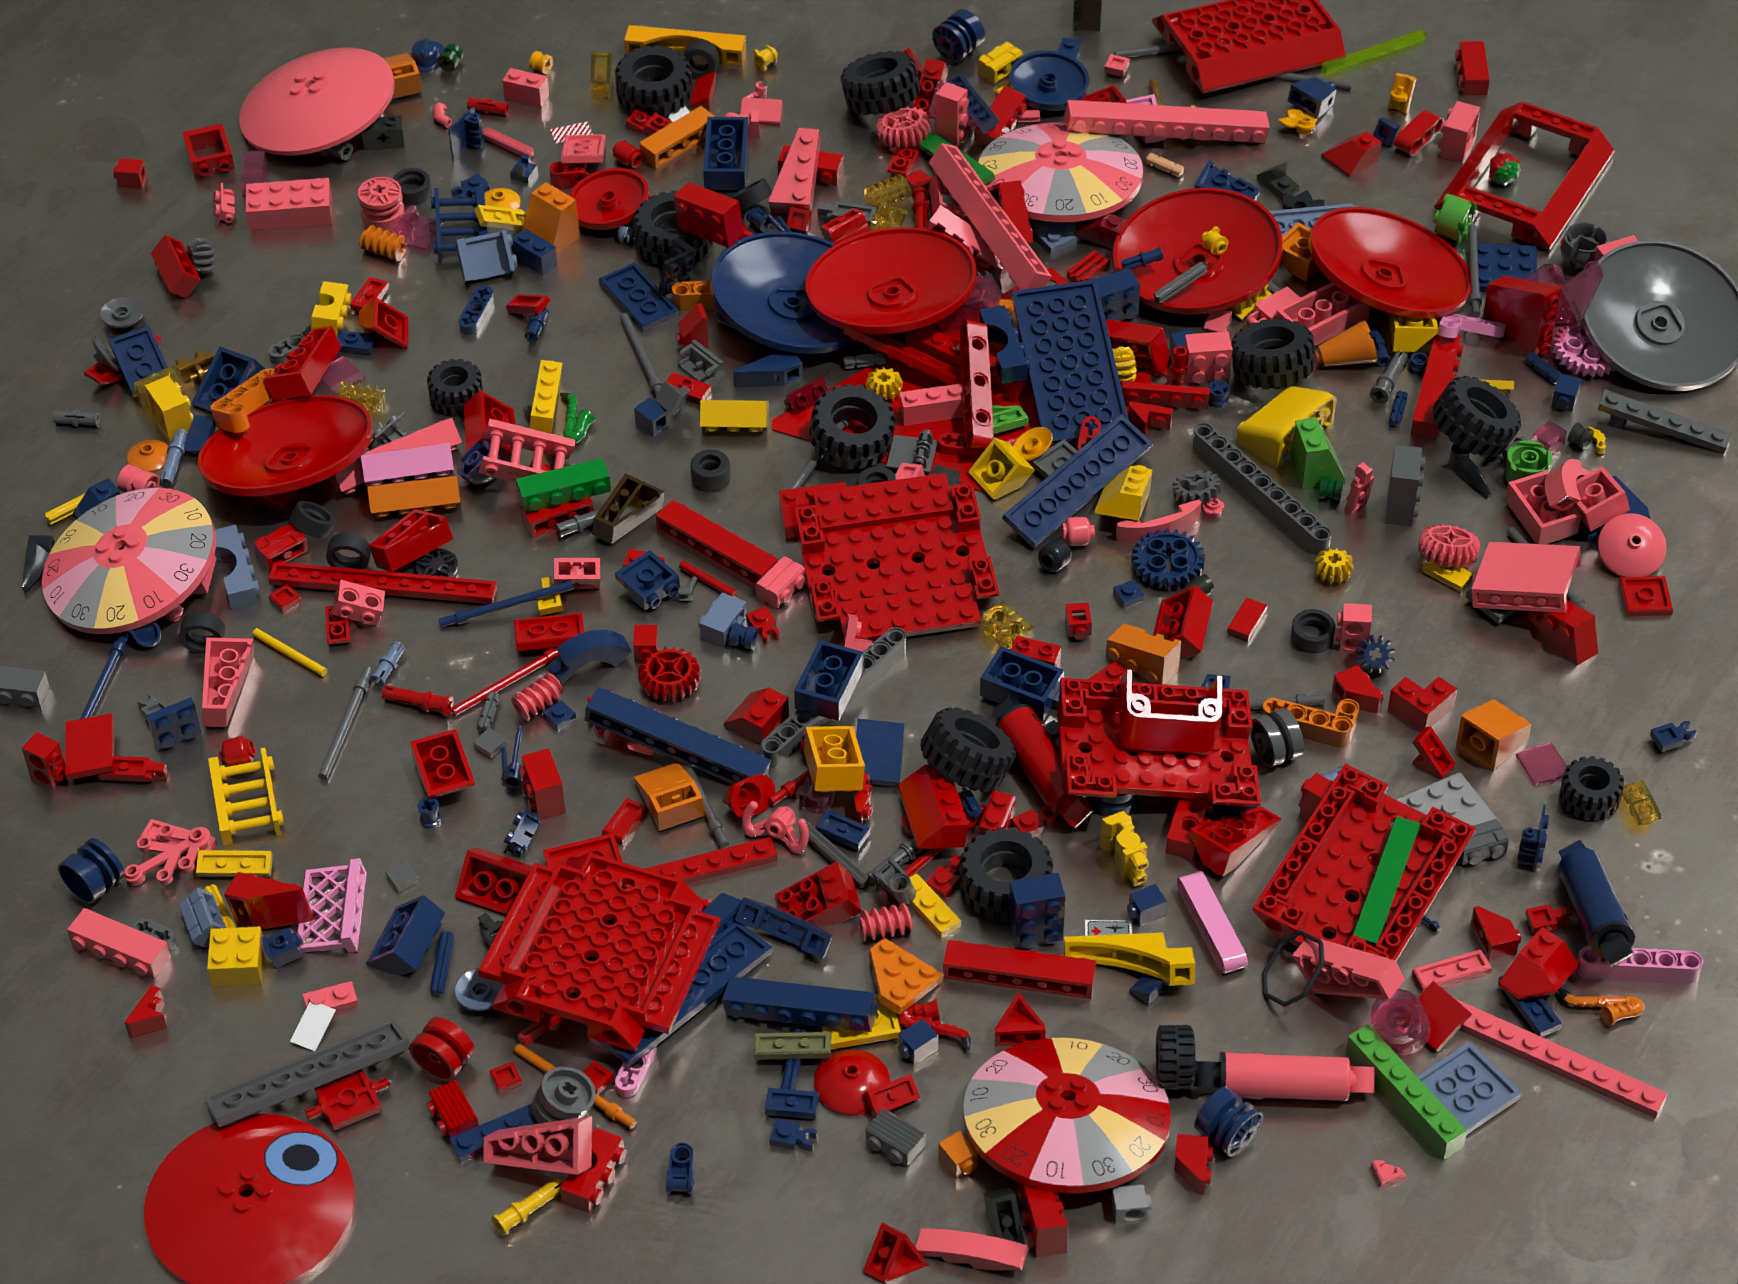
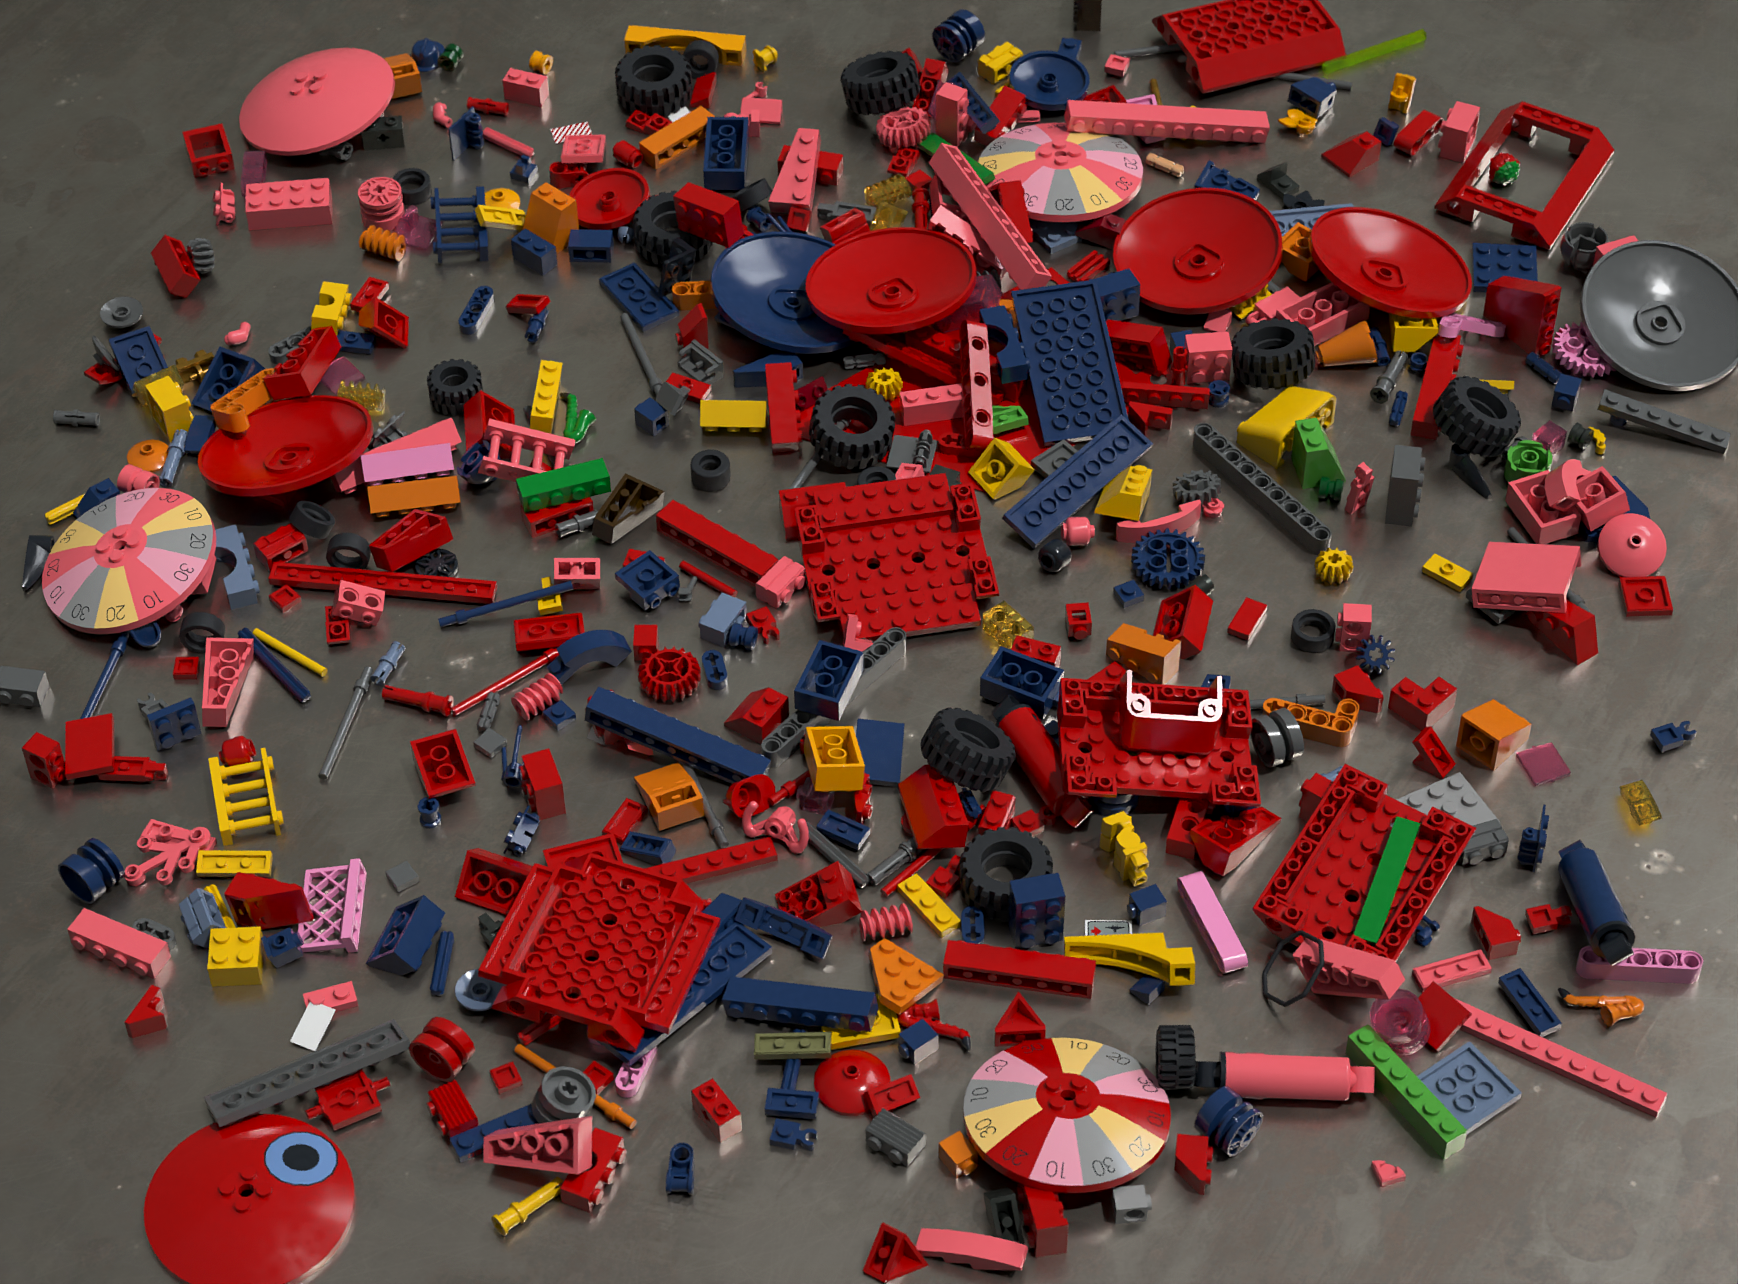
red brick [113,158,147,189] -> none
dark blue plate [451,173,490,198] -> none
sand blue panel [455,230,518,283] -> none
clear yellow slope [590,52,614,99] -> none
dark grey piece [872,858,916,904] -> none
light orange dish [1013,427,1053,461] -> none
red beam [1076,416,1101,451] -> none
yellow gear [1112,347,1137,383] -> none
dark blue axle [1121,247,1164,270] -> none
dark grey axle [1153,262,1207,303] -> none
yellow brick [1201,226,1229,255] -> none
coral gear [1418,524,1480,568] -> none
bright green brick [1433,194,1477,242] -> none
red brick [1455,41,1490,96] -> none
dark grey bar [1468,224,1482,318] -> none
red wedge [1498,927,1580,999] -> none
clear pink windscreen [1526,261,1603,327] -> none
black tyre [1560,756,1624,821] -> none
none -> red tile [173,657,200,680]
none -> coral arm [224,322,251,346]
none -> dark blue axle [237,628,311,703]
none -> dark blue brick [568,229,614,263]
none -> dark blue slope [619,831,676,865]
none -> red brick [691,1078,742,1143]
none -> dark blue beam [702,650,728,690]
none -> red brick [765,362,802,453]
none -> dark blue beam [961,906,984,944]
none -> dark blue hand [1415,925,1432,946]

